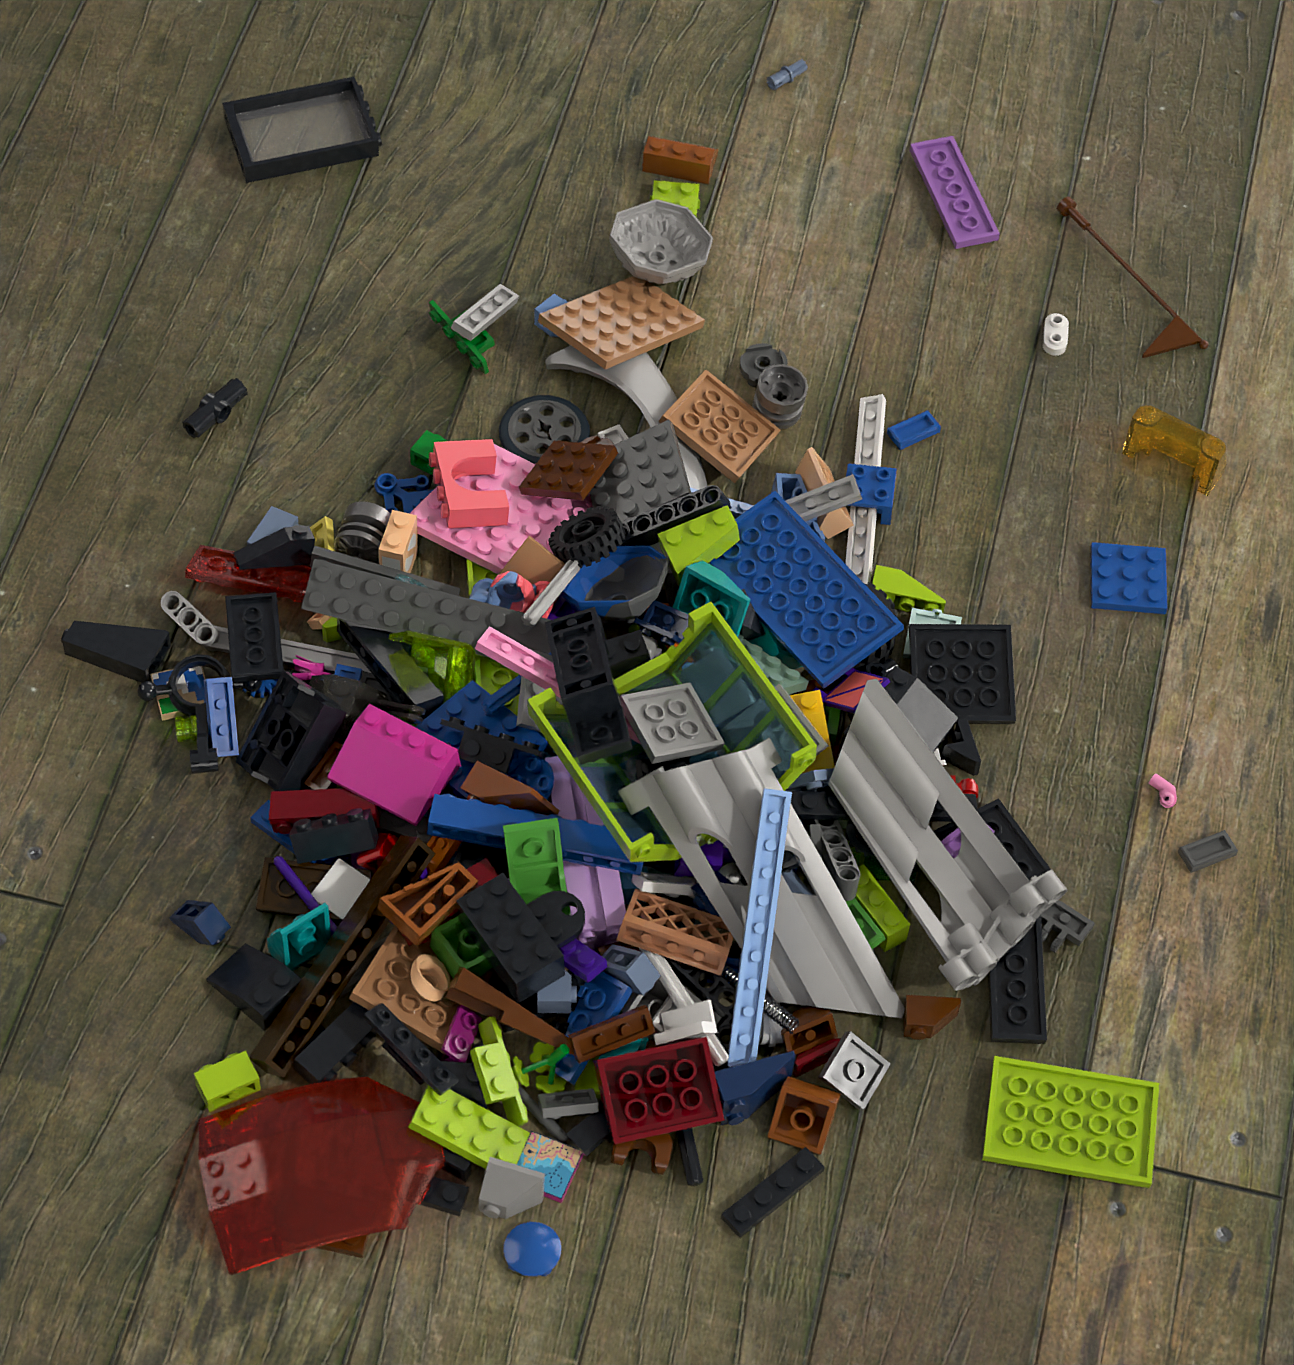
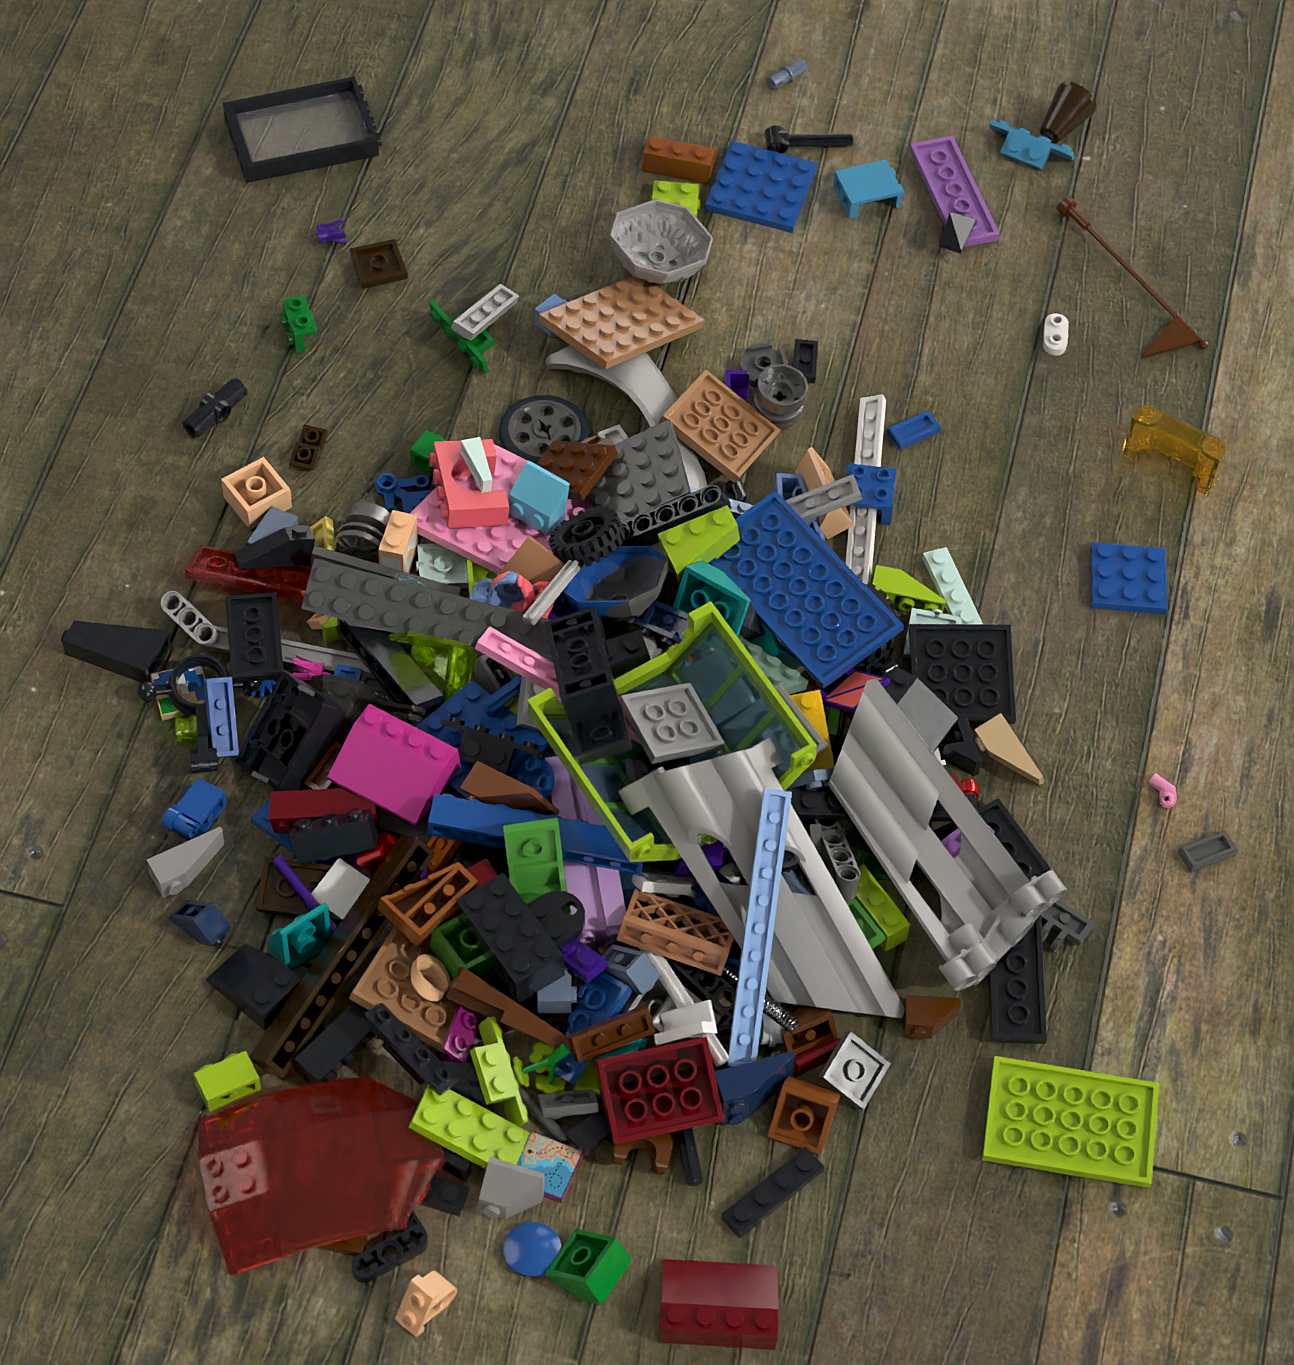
none -> light grey slope [147,827,224,898]
none -> blue hinge [162,778,227,840]
none -> light nougat brick [221,457,292,530]
none -> green bracket [279,295,317,354]
none -> dark brown slope [289,424,328,471]
none -> dark purple piece [311,219,347,244]
none -> dark brown plate [350,239,408,289]
none -> black beam [351,1180,428,1283]
none -> light nougat pin [395,1270,457,1337]
none -> light aqua plate [416,543,468,589]
none -> light aqua piece [460,437,493,493]
none -> dark grey slope [474,654,515,695]
none -> medium azure slope [508,461,570,535]
none -> green slope [545,1229,632,1305]
none -> dark red slope [659,1259,779,1350]
none -> blue plate [705,141,818,233]
none -> dark purple panel [724,370,749,403]
none -> black arm [725,480,747,503]
none -> black axle [764,125,853,154]
none -> black plate [793,339,819,384]
none -> dark azure panel [833,159,904,219]
none -> light aqua plate [922,547,983,624]
none -> slope [939,212,976,254]
none -> tan slope [974,713,1044,785]
none -> dark azure bracket [989,119,1074,170]
none -> dark brown cone [1040,81,1097,144]

